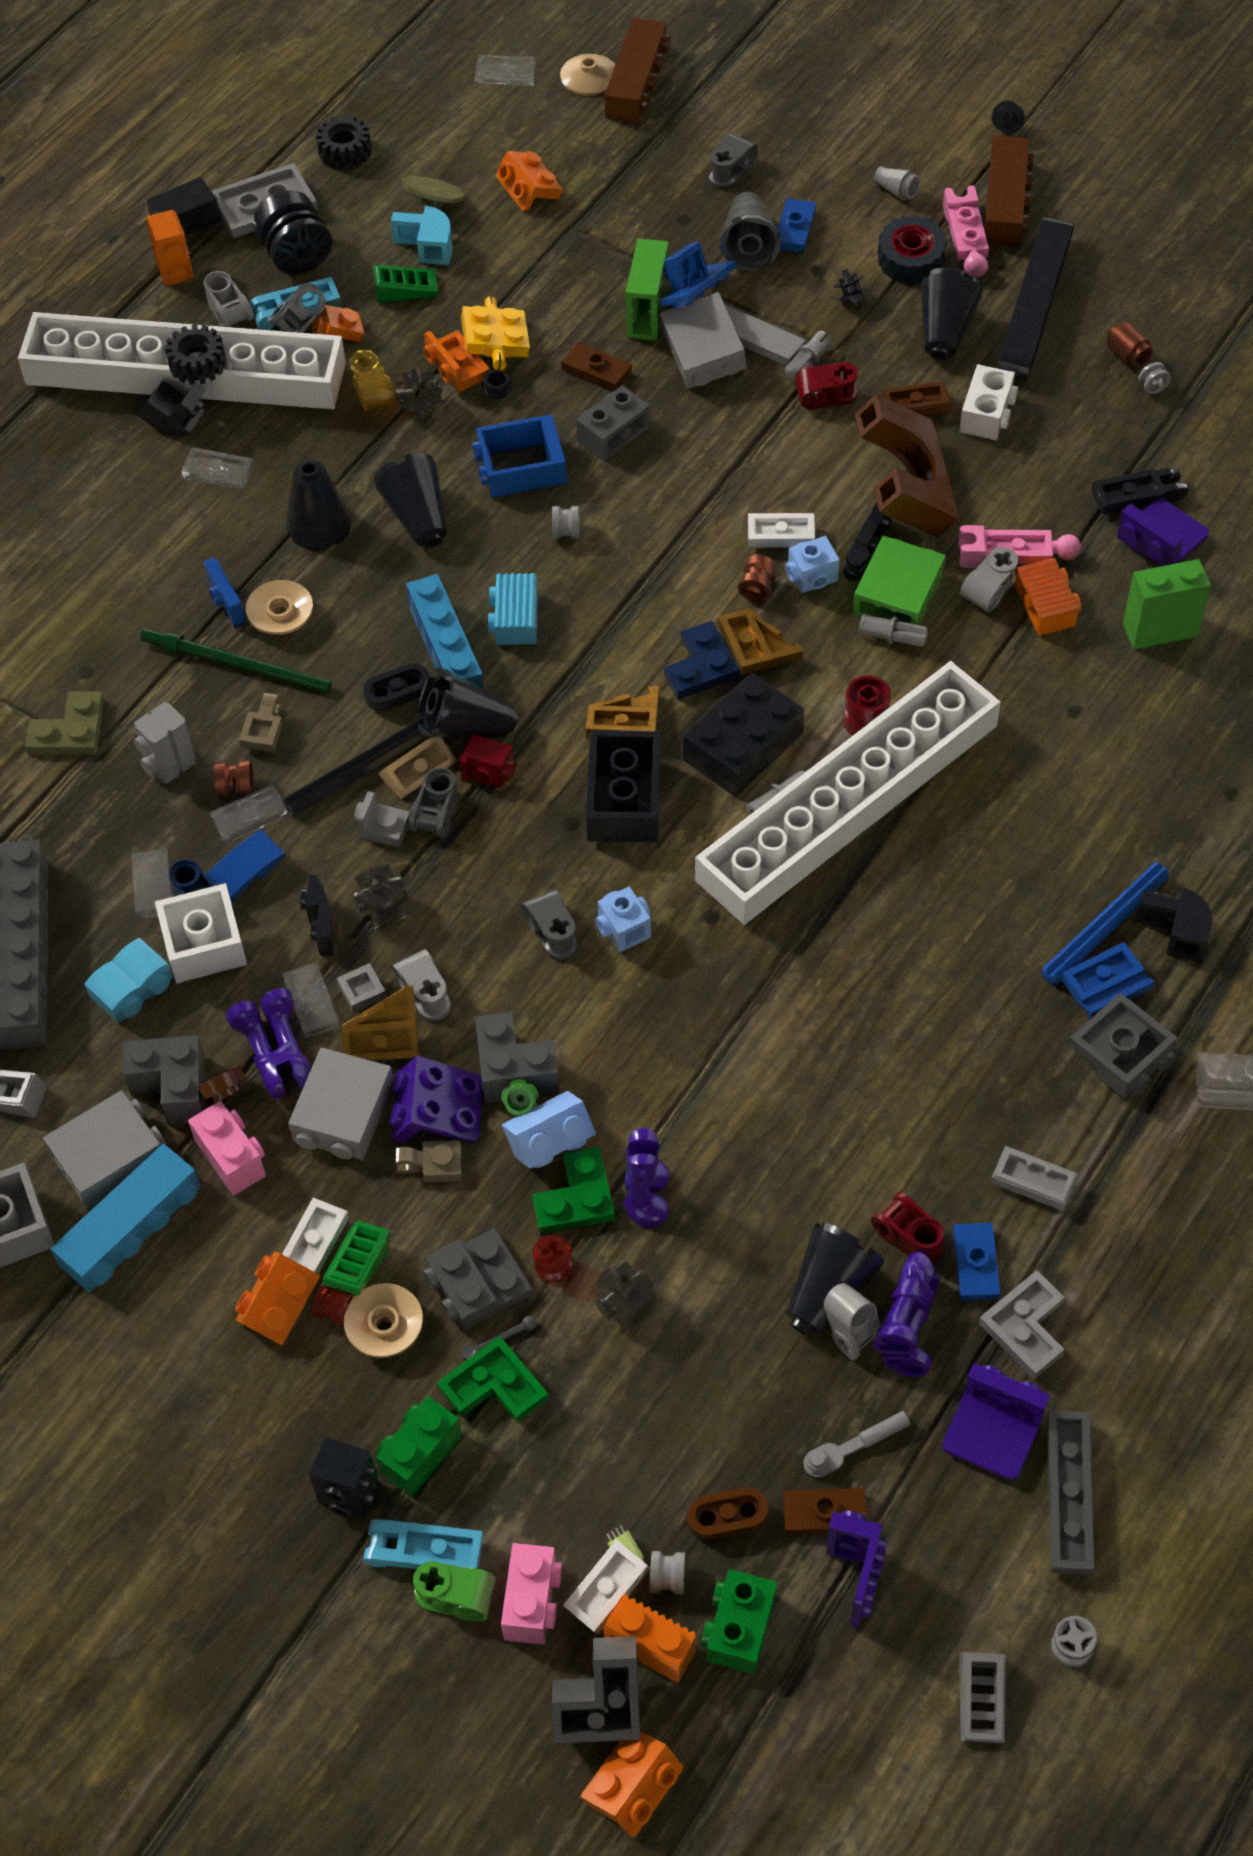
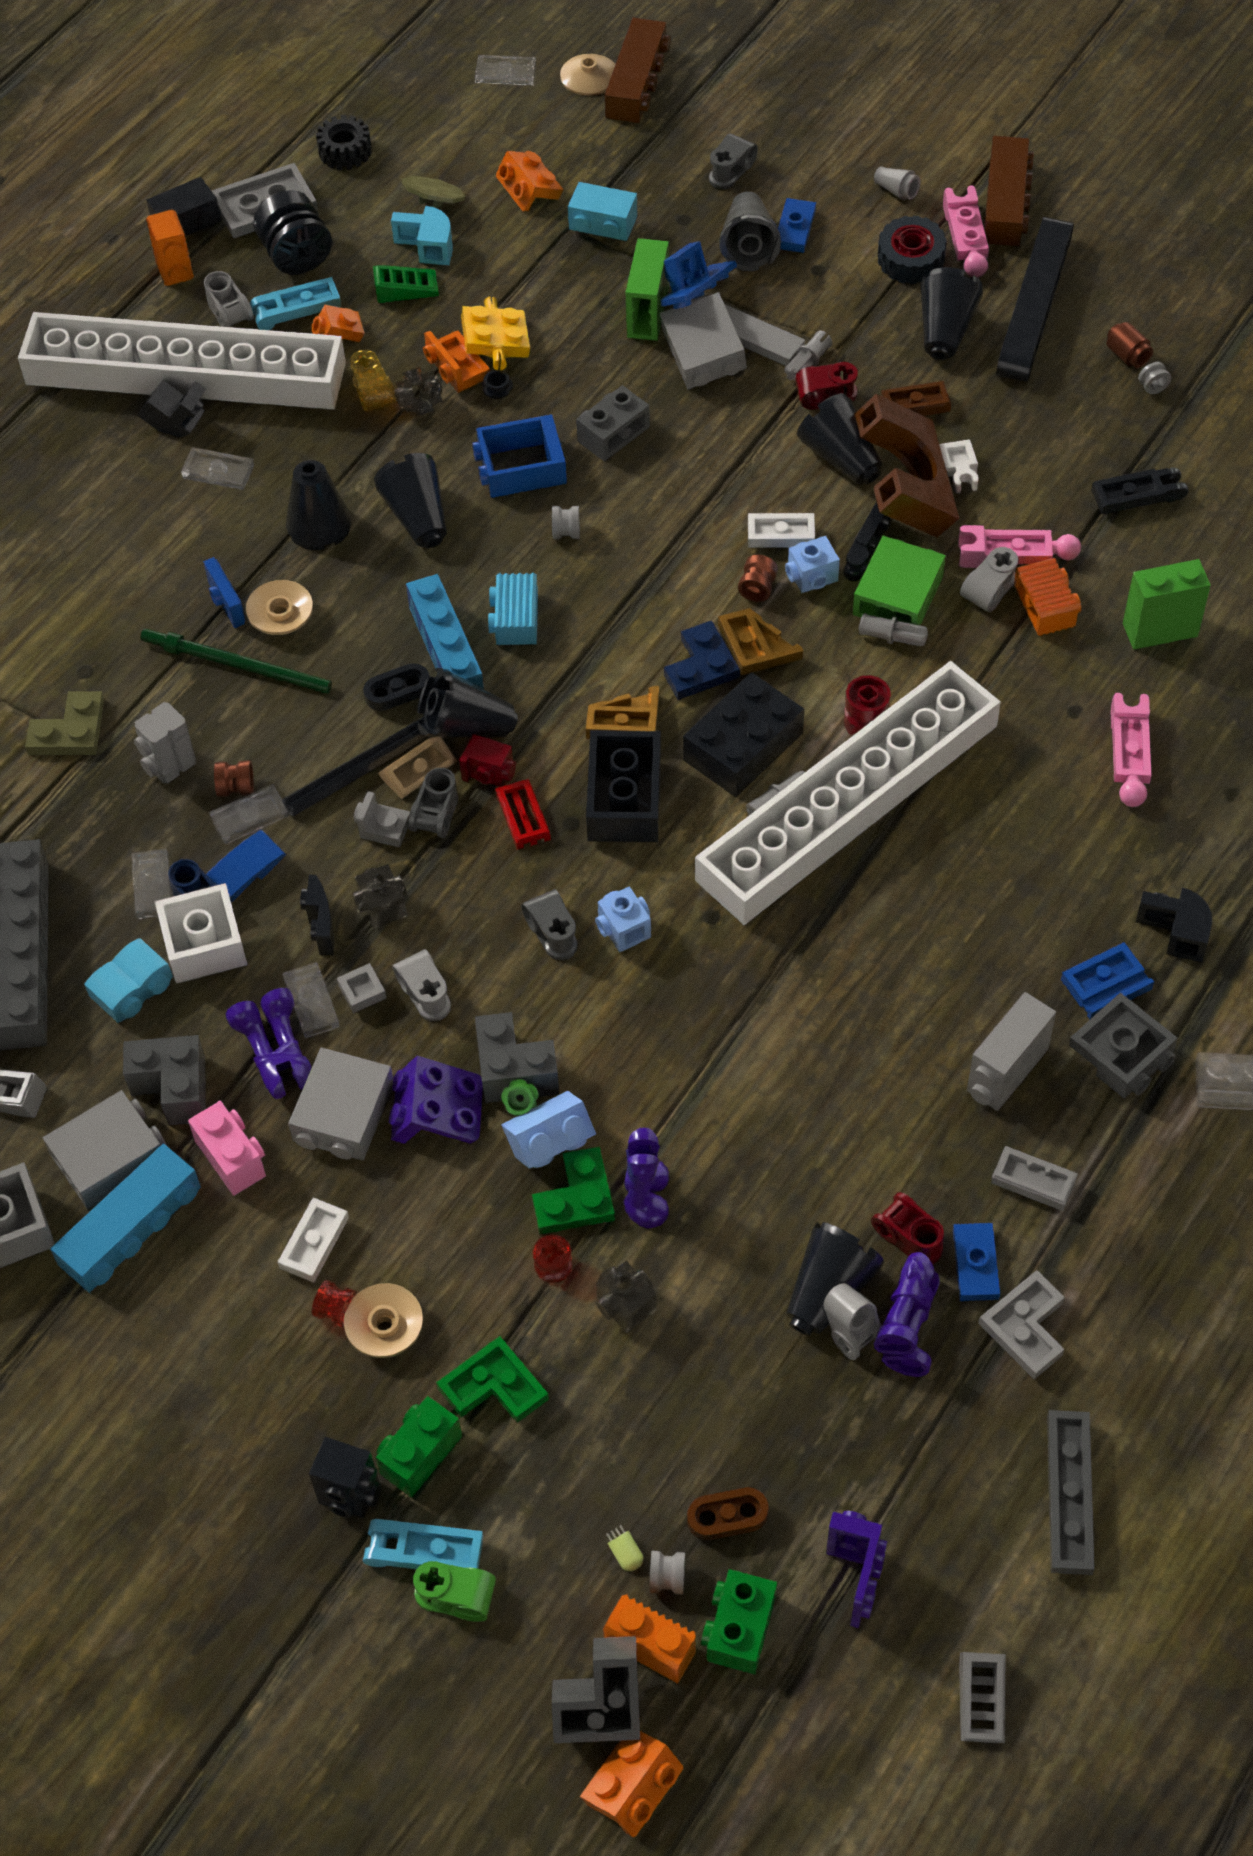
black tyre [165,324,227,385] -> none
reddish brown plate [198,1065,246,1103] -> none
orange bracket [235,1251,321,1345] -> none
dark tan plate [239,693,283,753] -> none
dark grey piece [267,283,326,333] -> none
green slope [322,1221,391,1296] -> none
pearl gold wing [341,985,419,1061] -> none
dark tan plate [396,1140,462,1182] -> none
dark grey plate [423,1227,533,1332] -> none
dark grey hinge [461,1315,537,1361] -> none
bright pink brick [501,1543,562,1645] -> none
reddish brown plate [561,342,632,391] -> none
white plate [563,1539,650,1635] -> none
reddish brown plate [783,1488,867,1535] -> none
light grey piece [804,1411,910,1479] -> none
black wheel [834,269,868,307] -> none
dark purple bracket [942,1363,1050,1481] -> none
white brick [959,364,1018,441] -> none
black wheel [992,101,1025,134] -> none
blue axle [1041,862,1169,985] -> none
light grey wheel [1051,1616,1097,1667] -> none
dark purple bracket [1117,498,1209,567] -> none
none -> red tile [495,779,551,850]
none -> medium azure brick [568,182,638,241]
none -> black cone [797,393,882,485]
none -> white plate [939,439,979,493]
none -> light grey brick [967,992,1056,1111]
none -> bright pink plate [1111,693,1151,807]

